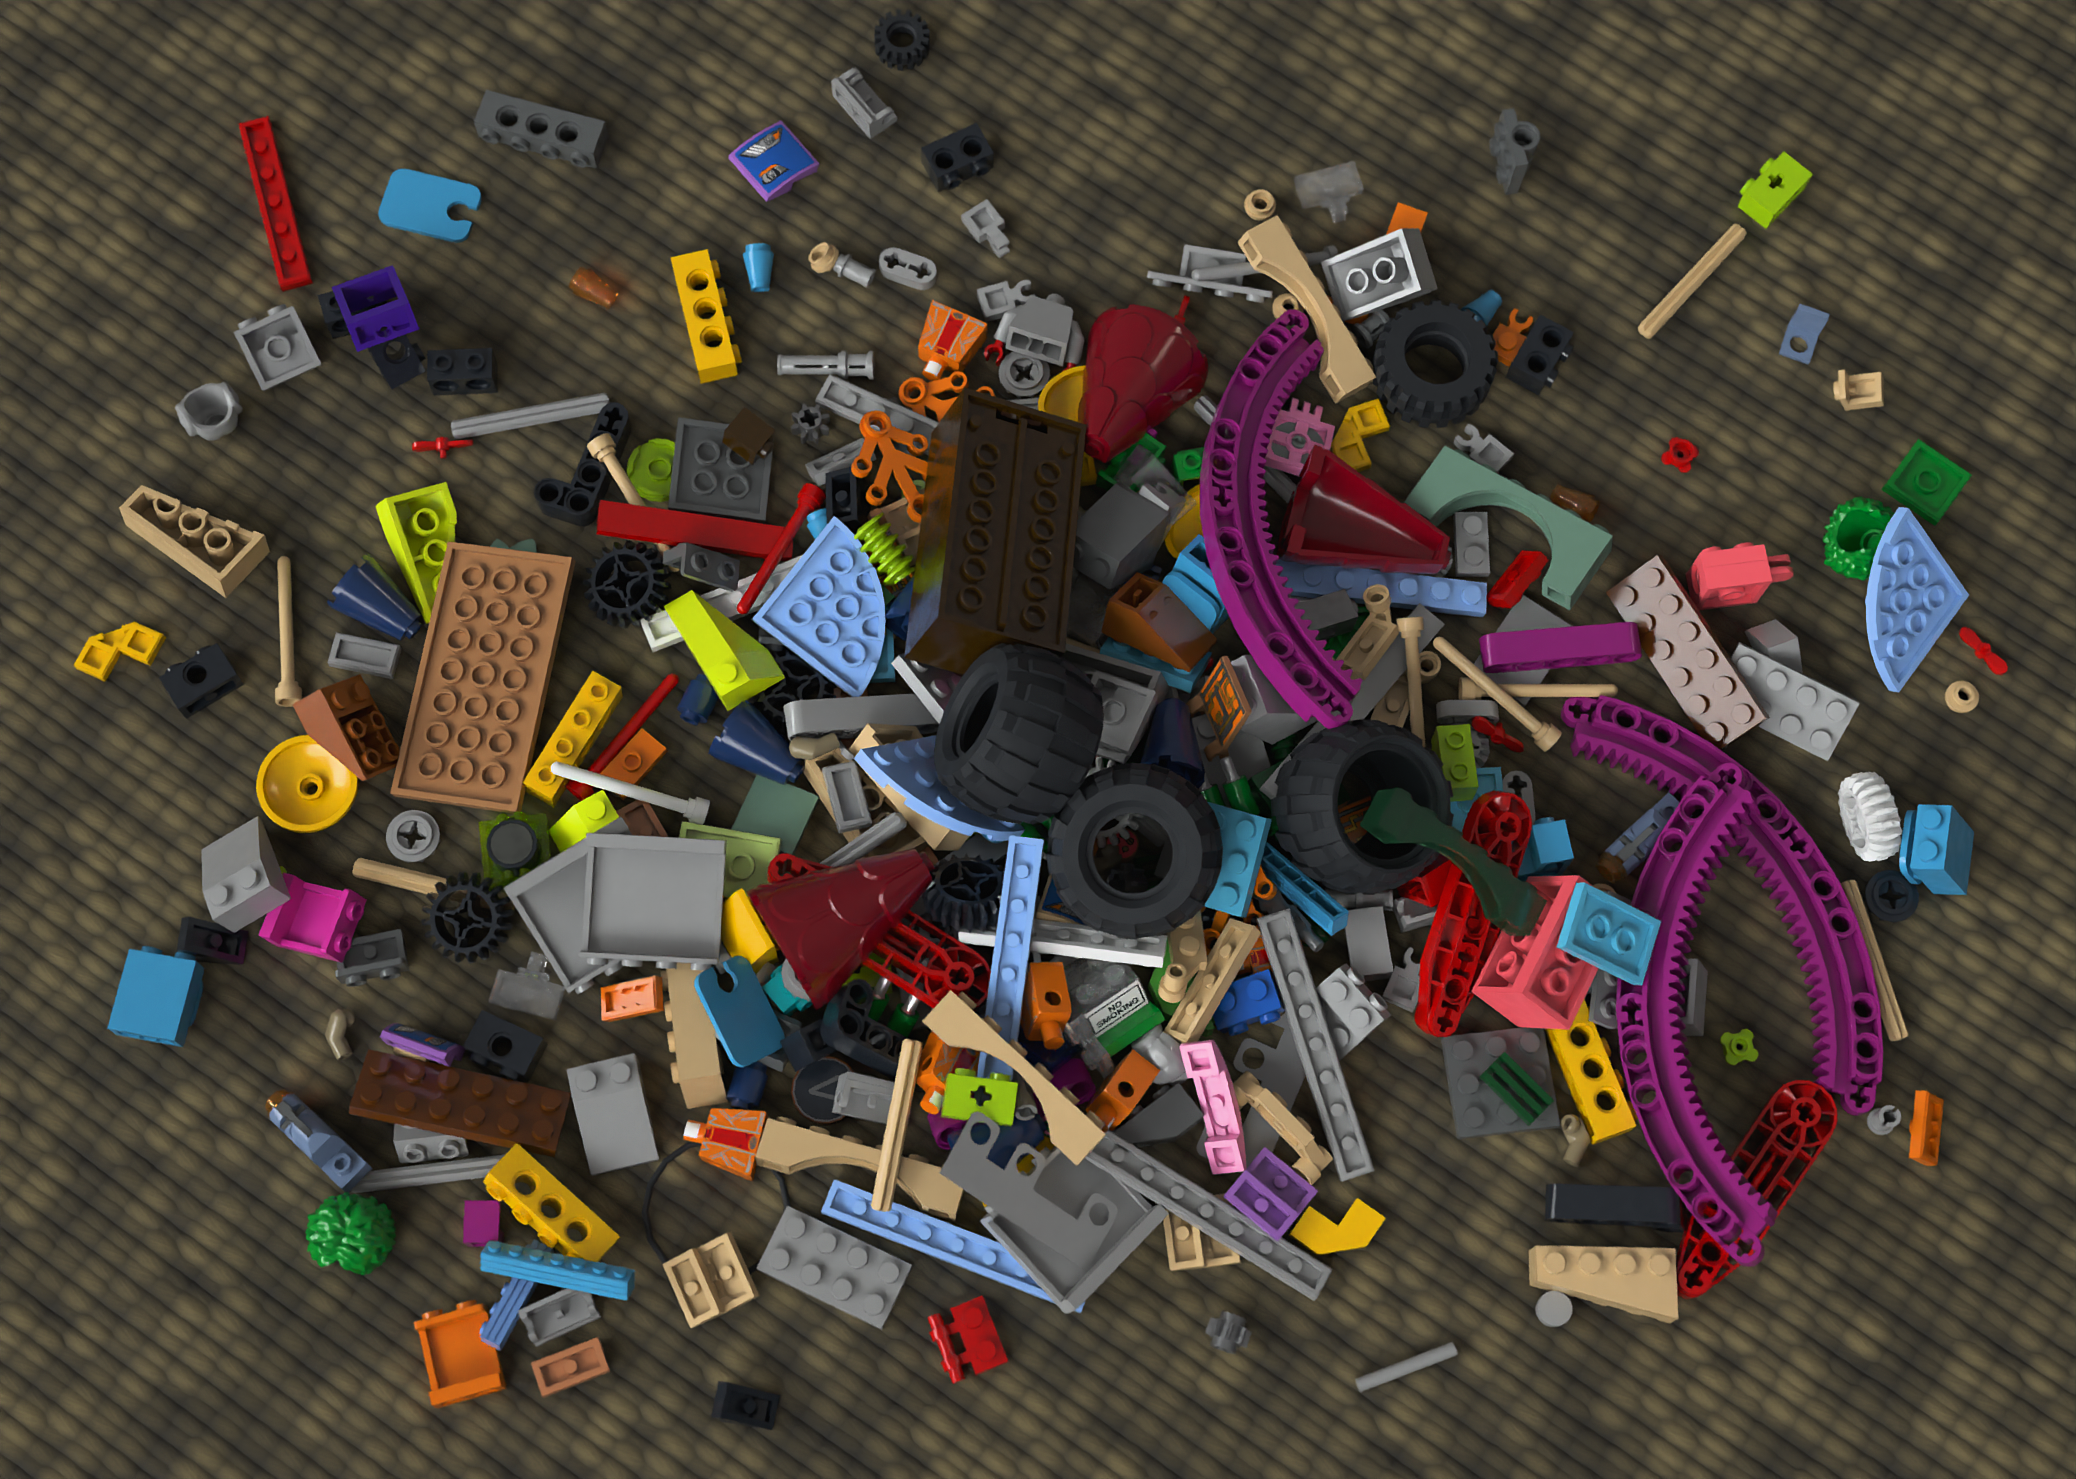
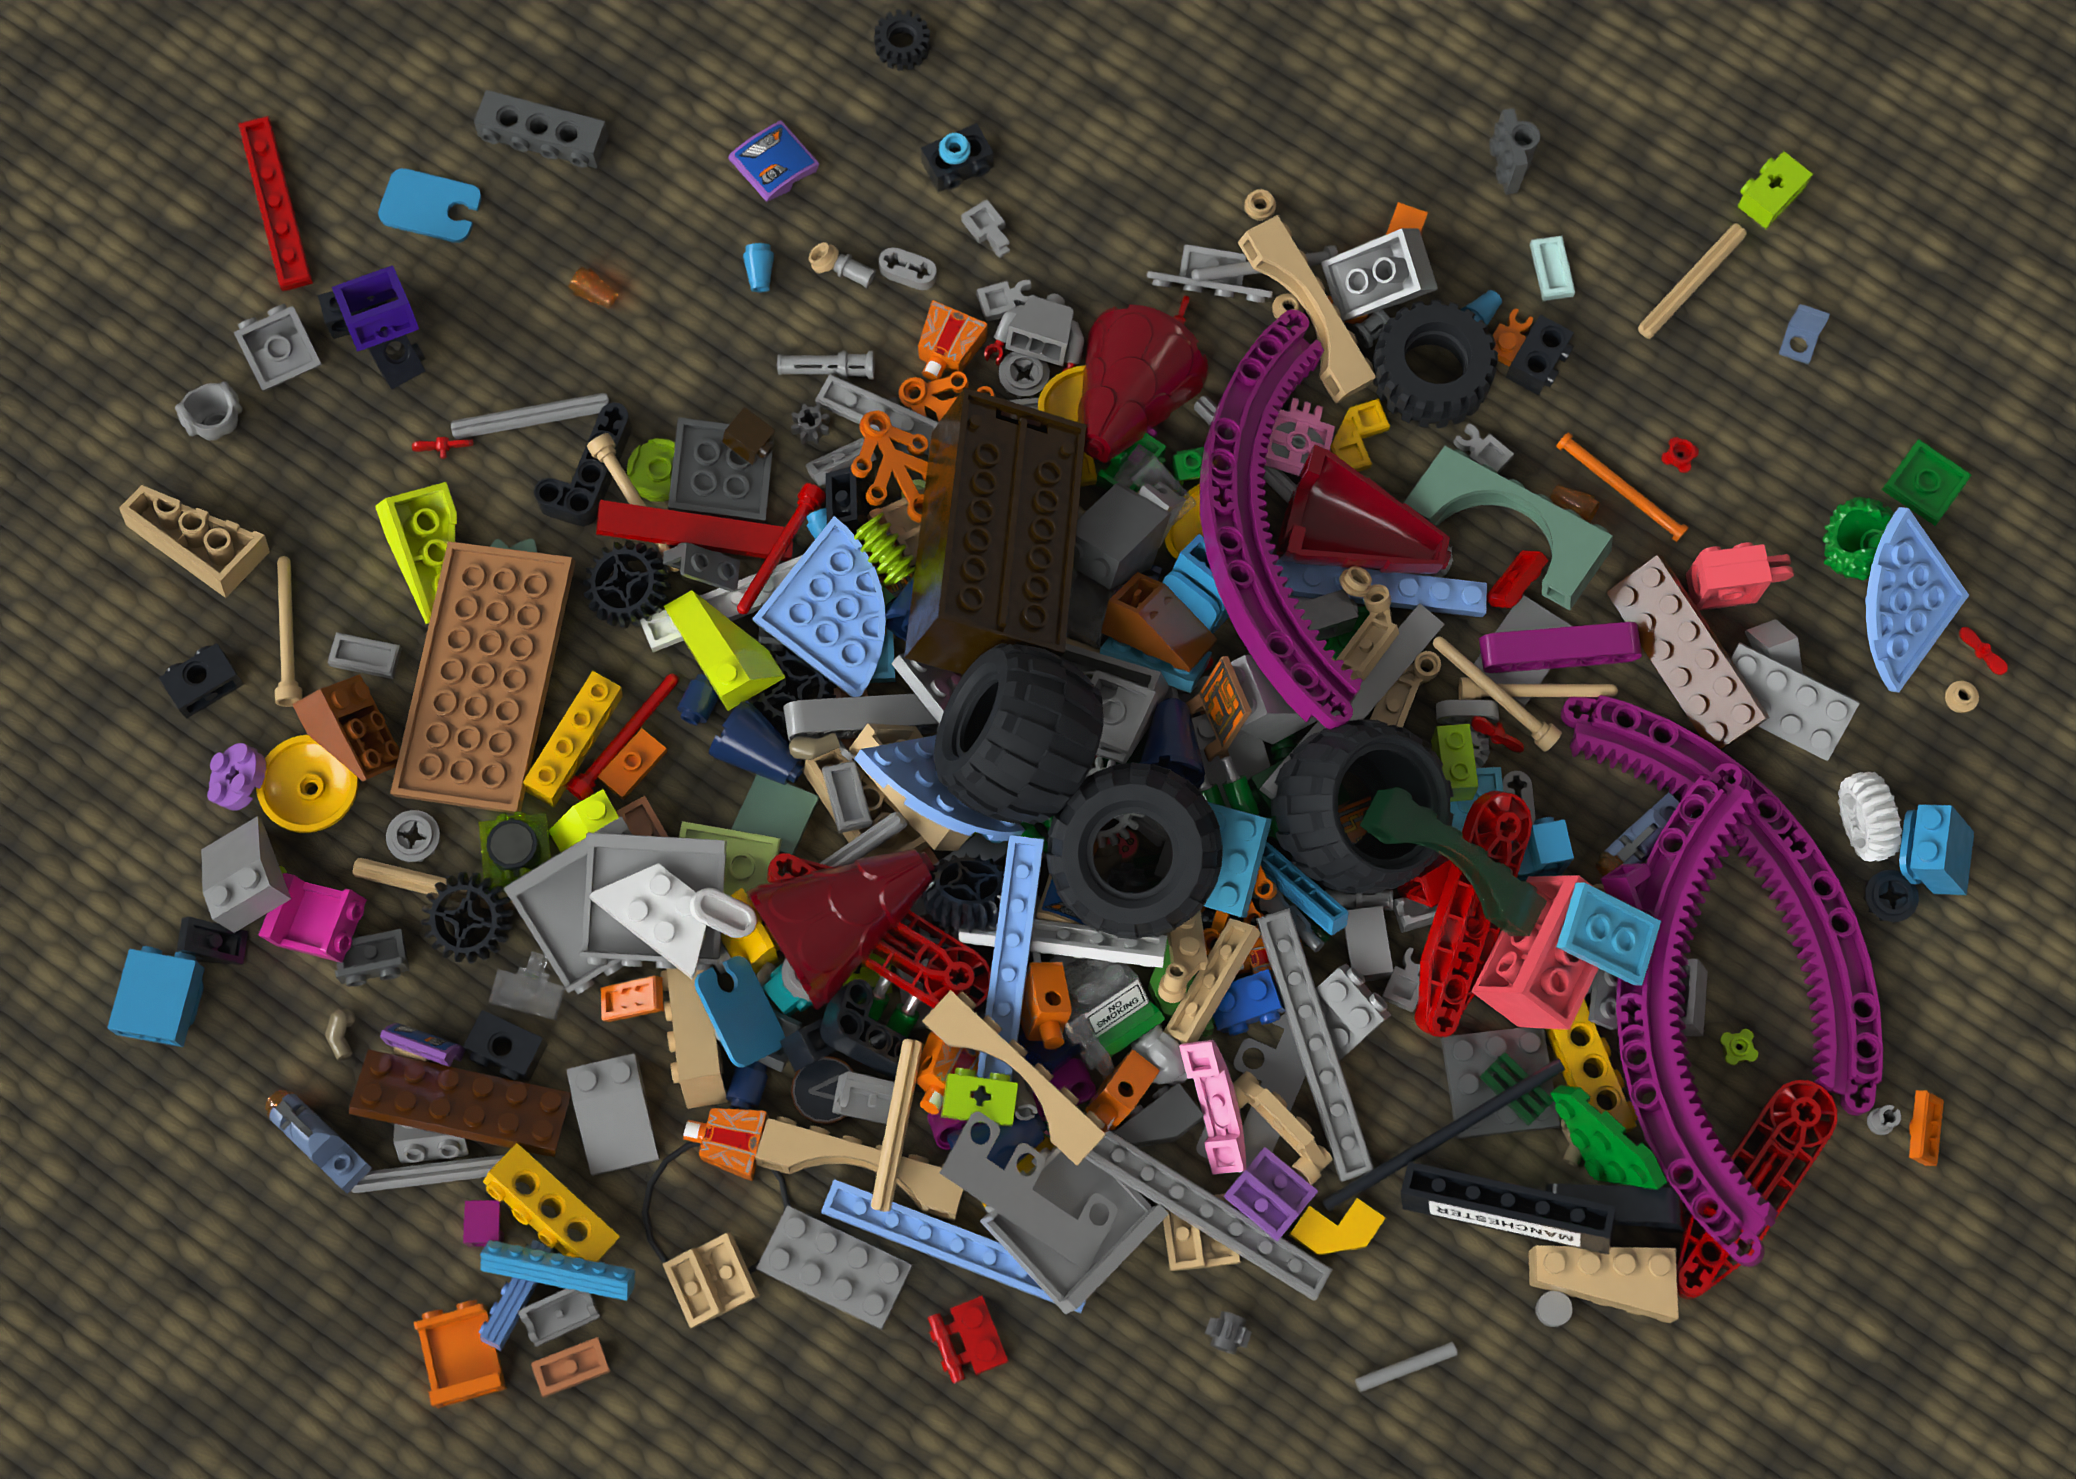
yellow tile [73,621,166,682] -> none
green hair [305,1192,396,1275] -> none
dark blue cone [327,553,422,641] -> none
black brick [427,348,498,396] -> none
white piece [551,762,710,825] -> none
yellow brick [670,249,742,384] -> none
black slope [711,1381,780,1431] -> none
light grey hinge [831,67,897,139] -> none
clear hinge [1294,161,1364,223] -> none
tan piece [1396,617,1426,747] -> none
light grey plate [1453,512,1490,577] -> none
tan bracket [1833,369,1884,411] -> none
tan axle [1840,880,1909,1041] -> none
none -> medium lavender plate [207,743,266,811]
none -> white wing [589,863,707,979]
none -> white tile [690,888,757,938]
none -> medium azure plate [939,133,971,164]
none -> black piece [1322,1058,1566,1212]
none -> tan plate [1339,566,1372,597]
none -> black brick [1401,1161,1616,1255]
none -> light aqua tile [1530,236,1575,301]
none -> green plate [1550,1085,1667,1190]
none -> orange bar [1556,432,1689,543]
none -> magenta panel [1601,863,1651,911]

